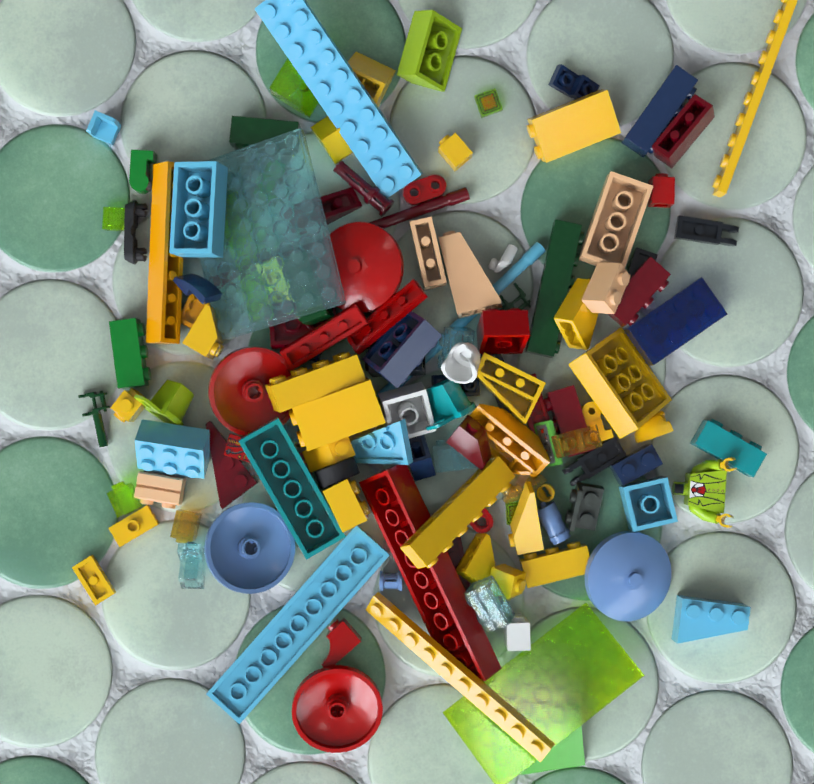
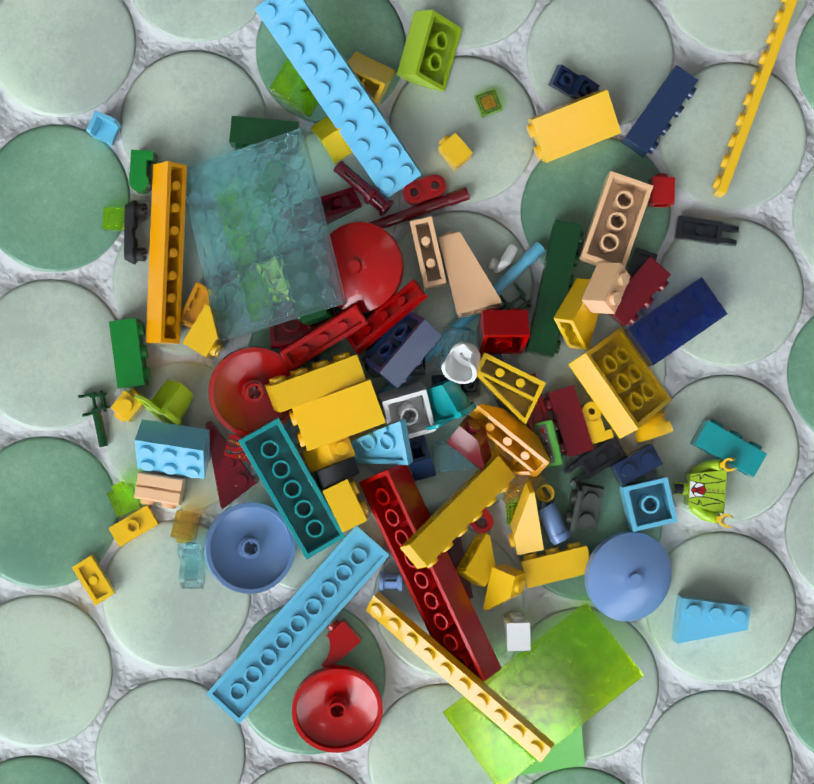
medium azure brick [169,161,228,258] -> none
dark blue slope [173,273,223,304] -> none
clear light blue brick [465,576,515,632] -> none
clear yellow slope [551,424,602,458] -> none
dark red brick [652,94,715,168] -> none

